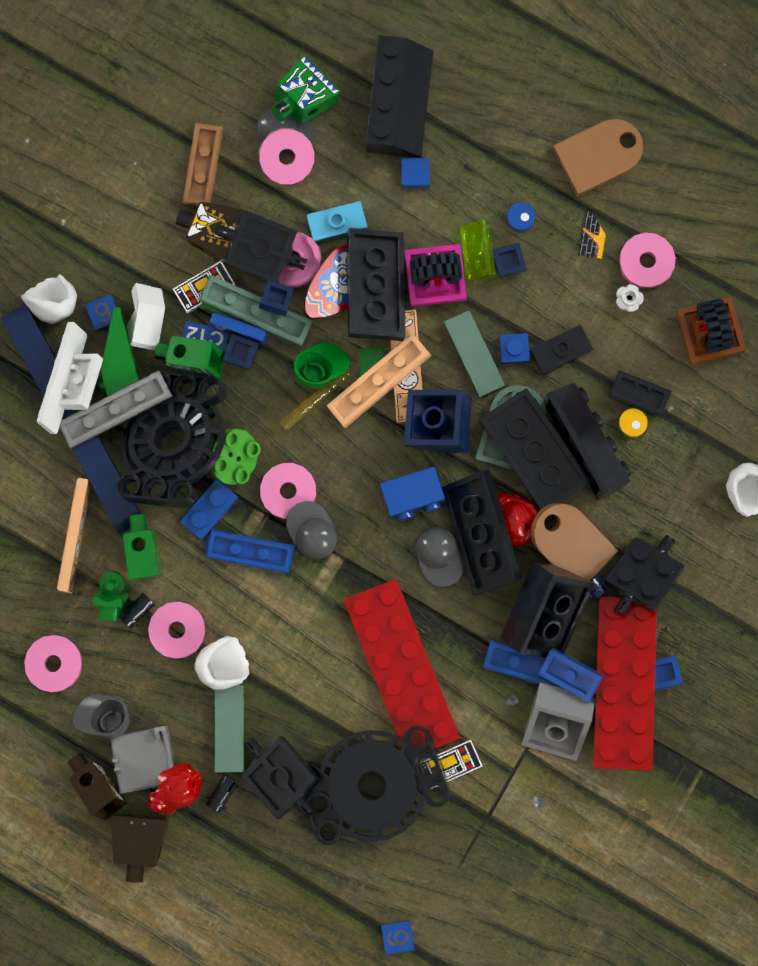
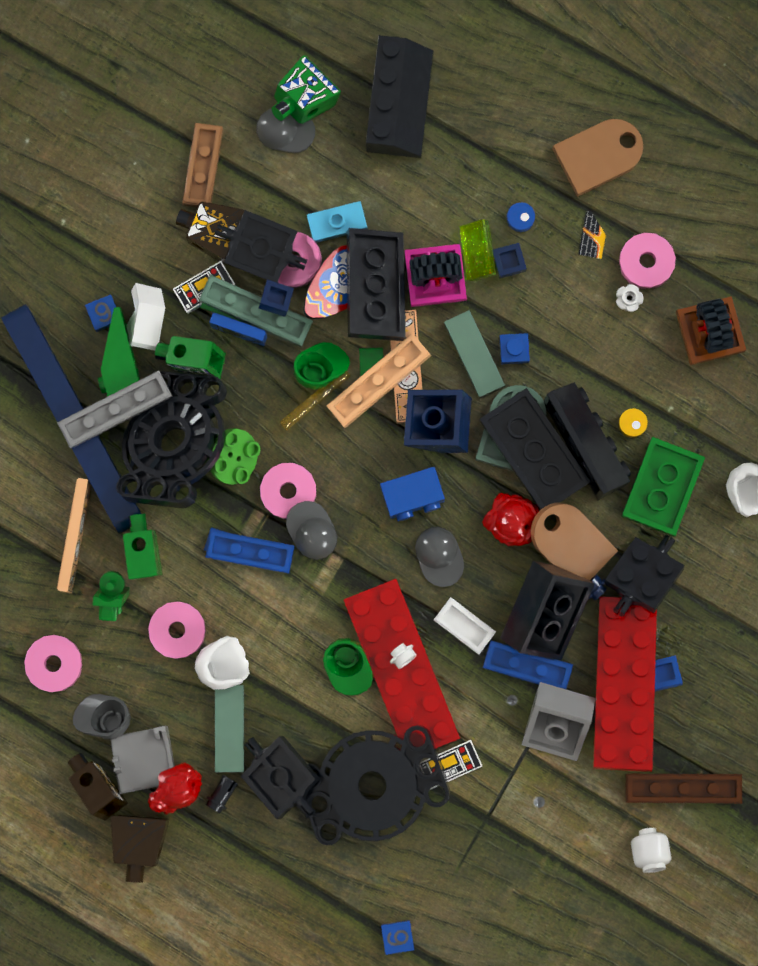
white hair [21,275,77,324] -> none
white bracket [37,322,103,434] -> none
black pin [119,592,155,629] -> none
blue plate [180,479,239,541] -> none
blue sticker [183,321,228,352] -> none
dark blue plate [223,334,259,371] -> none
bright pink tile [259,128,314,184] -> none
blue tile [401,158,430,188] -> none
black plate [441,470,523,596] -> none
black plate [530,324,593,375] -> none
blue plate [538,648,604,702] -> none
black plate [608,370,671,418] -> none
none -> green cap [323,638,373,695]
none -> white plate [390,643,417,669]
none -> white tile [434,597,496,655]
none -> green plate [621,437,705,537]
none -> reddish brown tile [625,773,742,803]
none -> white head [631,828,671,873]

